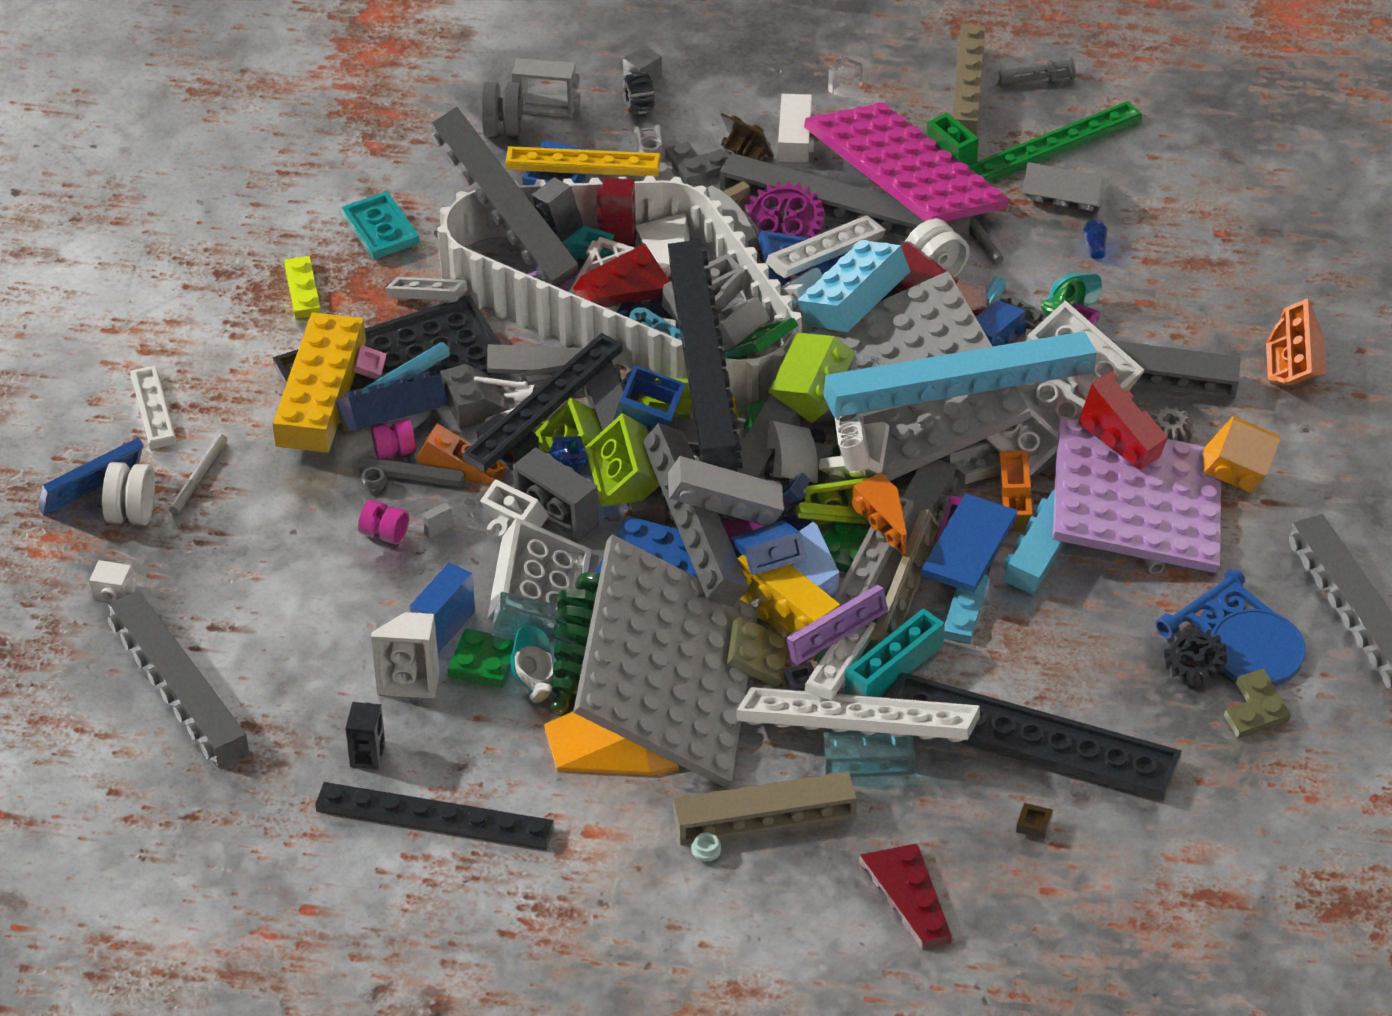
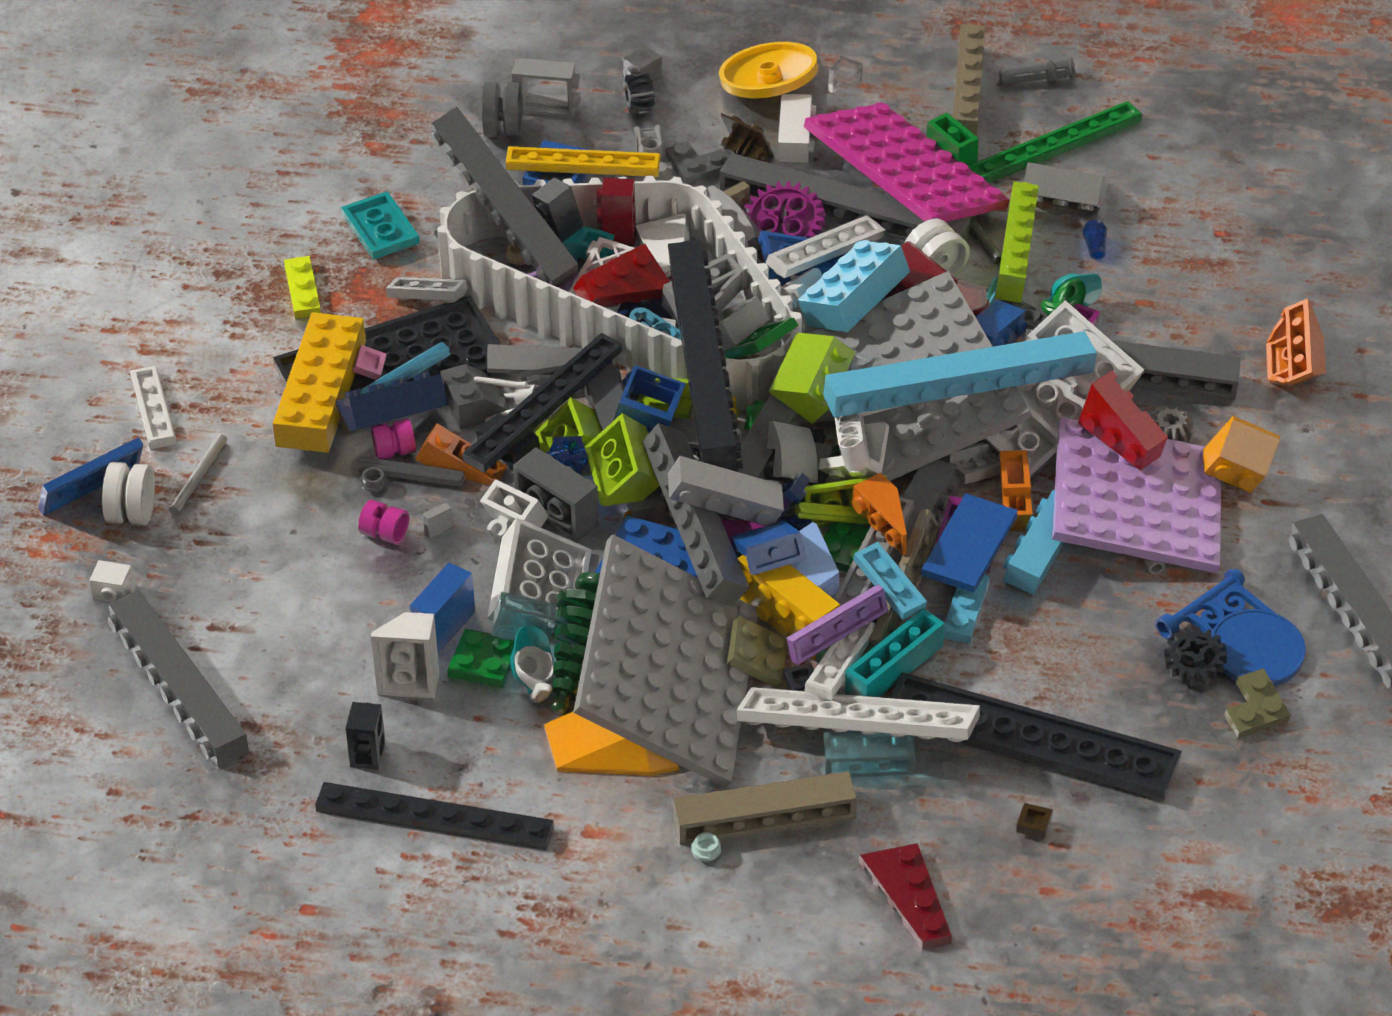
none -> tan plate [506,244,526,265]
none -> yellow dish [719,42,818,98]
none -> medium azure plate [854,542,927,620]
none -> lime brick [995,181,1039,303]

